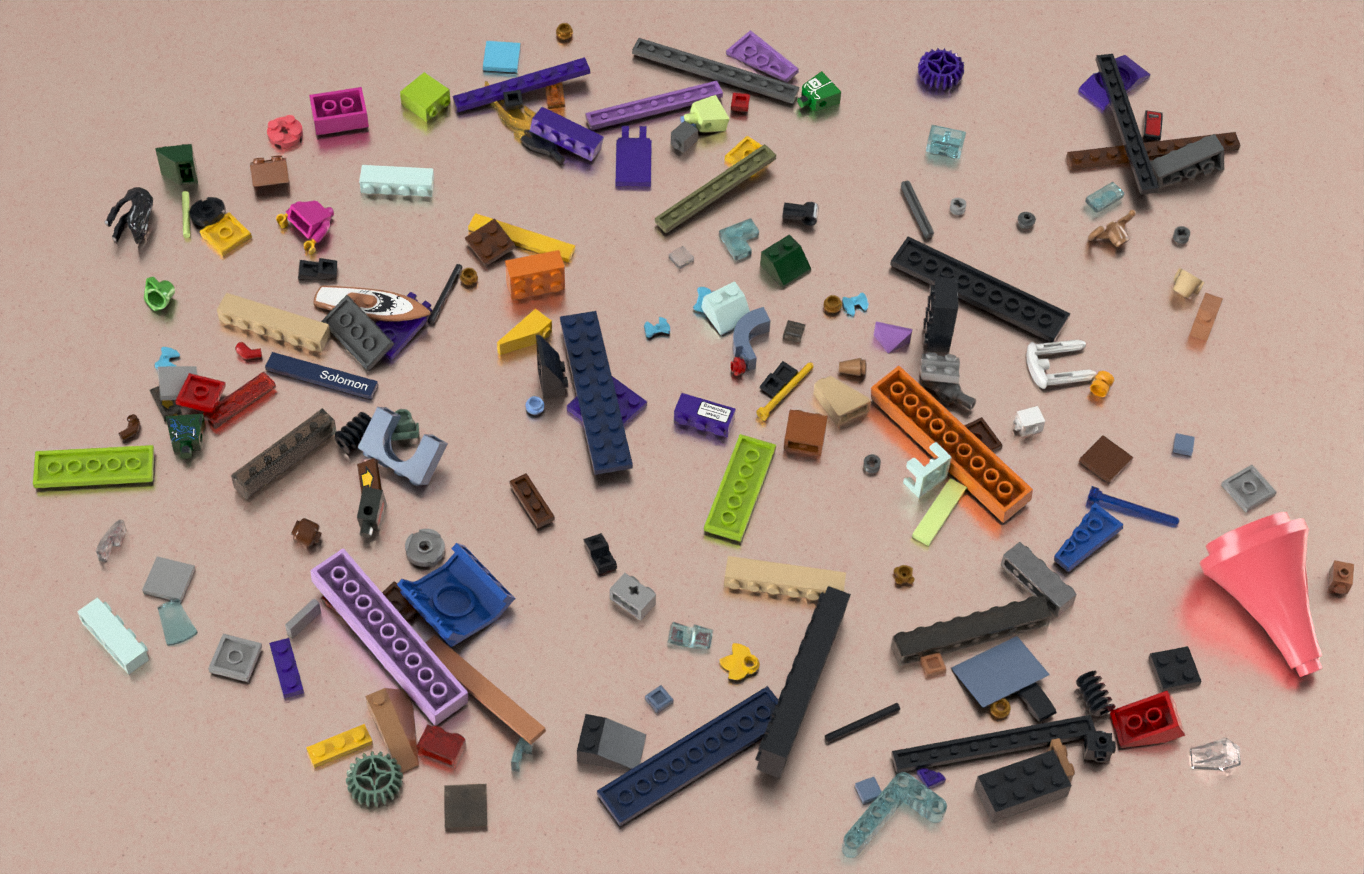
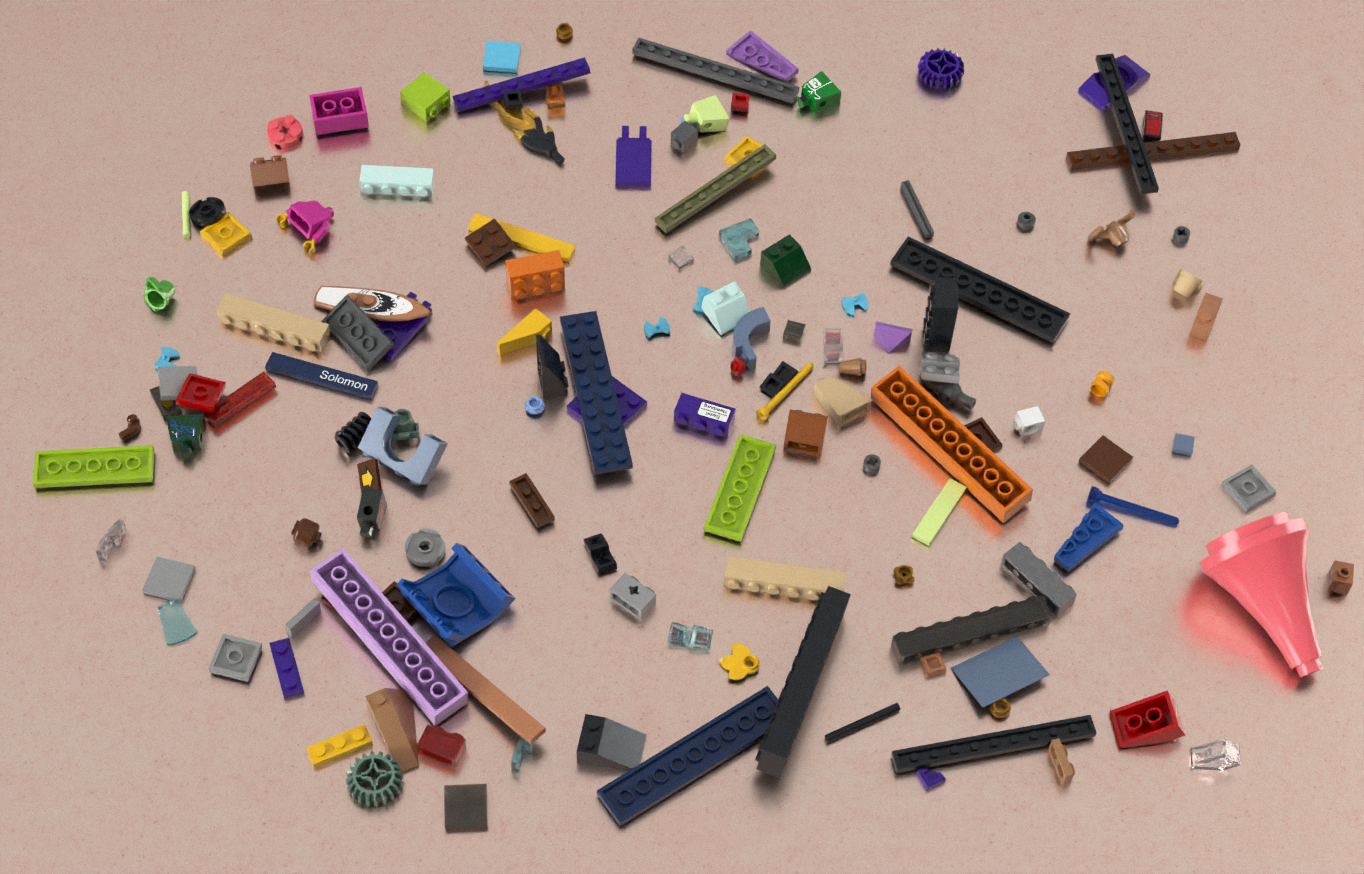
light aqua brick [77,597,149,674] -> none
black hair [105,187,153,244] -> none
dark green slope [155,144,198,185] -> none
clear smoke brick [231,408,337,500] -> none
red arm [235,342,262,360] -> none
black slope [298,258,337,280] -> none
black bar [427,264,463,324] -> none
pearl gold plate [460,268,478,285] -> none
dark purple brick [530,107,604,161] -> none
medium lavender plate [585,81,723,130] -> none
sand blue tile [645,685,674,714] -> none
black piece [782,202,819,226] -> none
pearl gold plate [823,295,842,313] -> none
clear light blue beam [842,772,947,858] -> none
sand blue tile [855,777,883,804] -> none
light aqua panel [903,442,952,498] -> none
clear light blue brick [926,125,966,159] -> none
light grey bush [950,198,966,215] -> none
black brick [975,750,1072,823] -> none
black slope [1016,682,1057,722] -> none
white piece [1026,339,1097,389] -> none
black piece [1076,670,1116,716] -> none
black brick [1084,731,1116,762] -> none
clear light blue plate [1085,182,1124,213] -> none
black plate [1149,646,1202,692] -> none
dark grey wedge [1150,134,1225,187] -> none
none -> clear slope [823,328,843,363]

